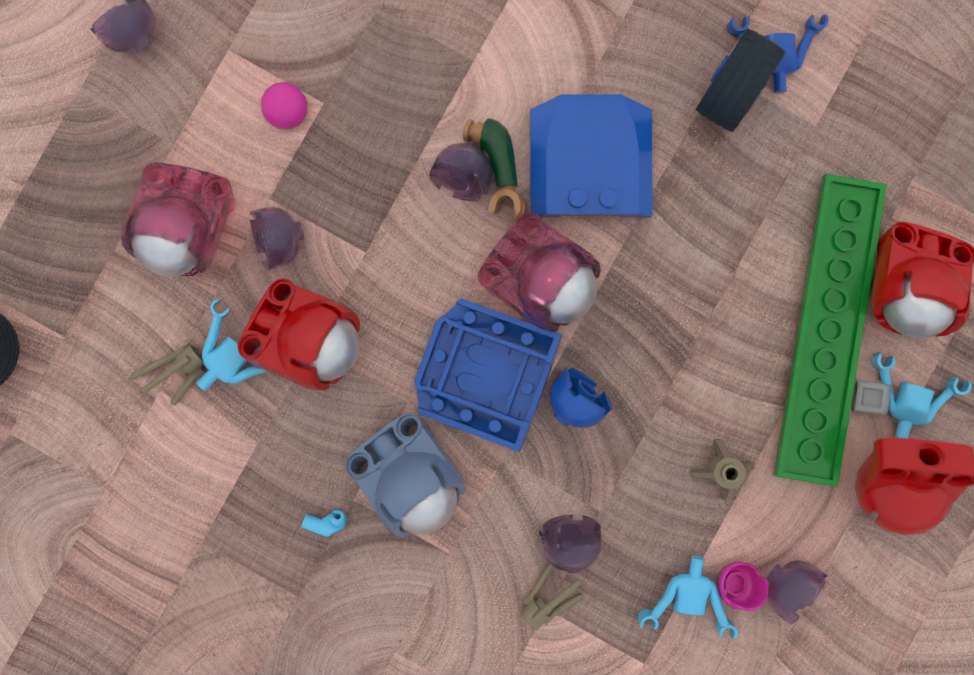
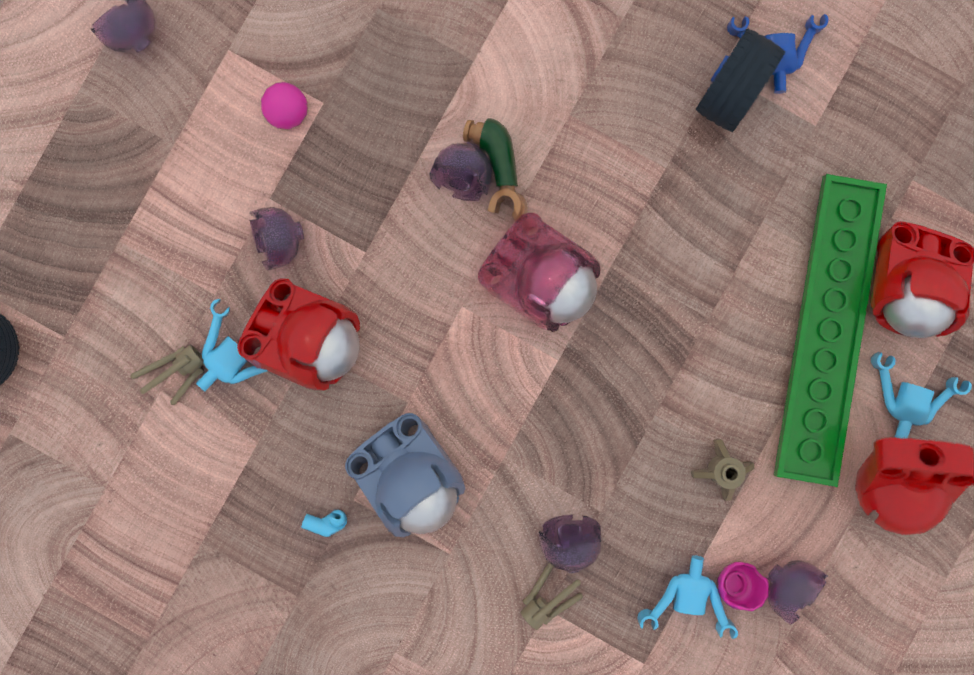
clear pink piece [121,162,236,277] -> none
blue wedge [415,298,562,452] -> none
blue wedge [530,94,653,218] -> none
blue cylinder [550,368,612,428] -> none
light grey tile [854,380,892,416] -> none

